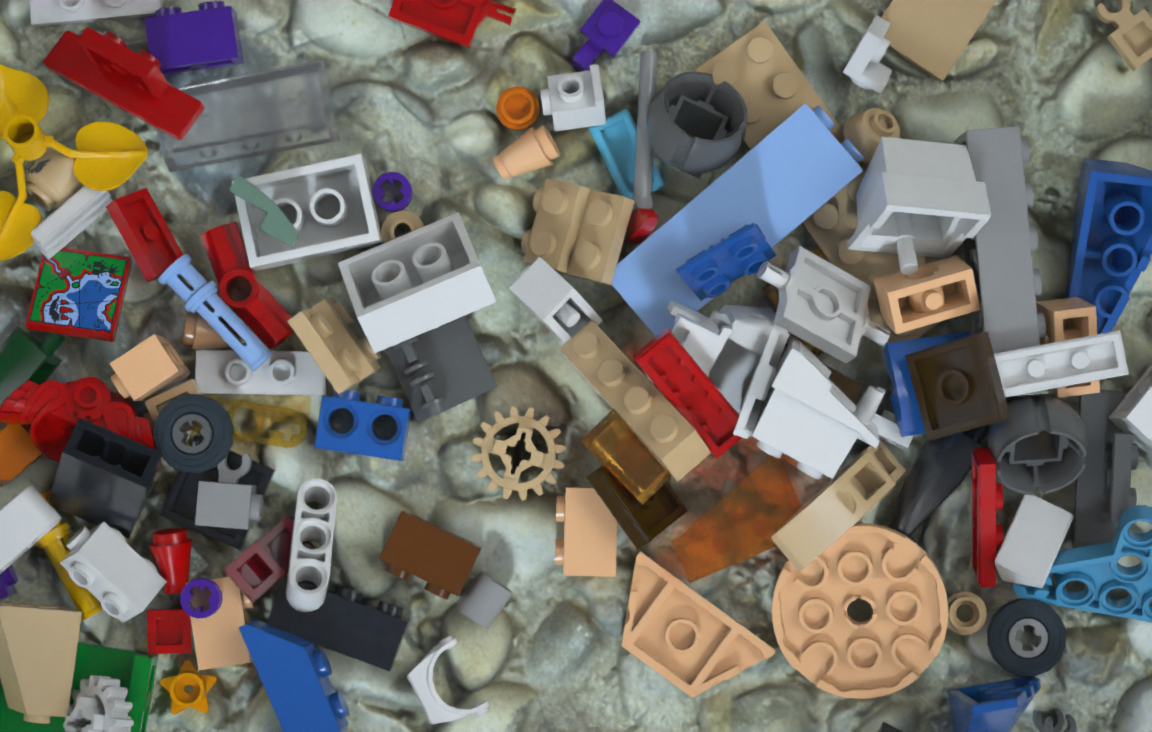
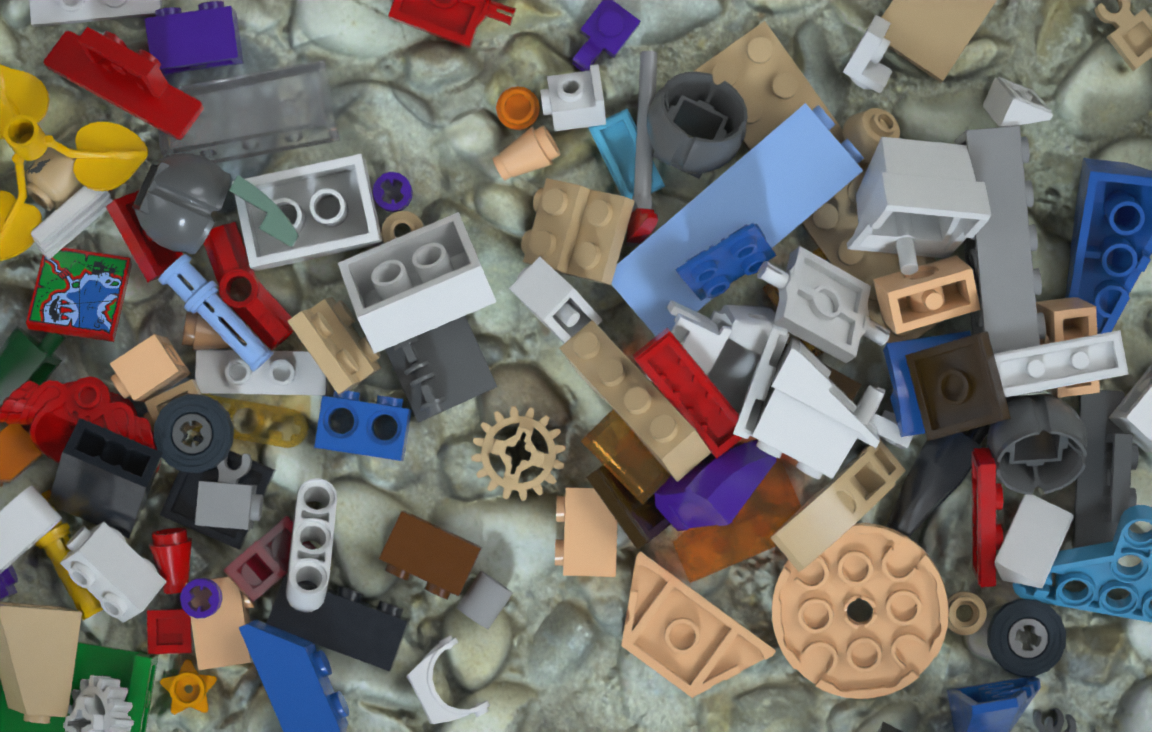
none -> dark grey piece [132,153,230,255]
none -> dark purple slope [655,439,776,531]
none -> white slope [983,77,1053,127]

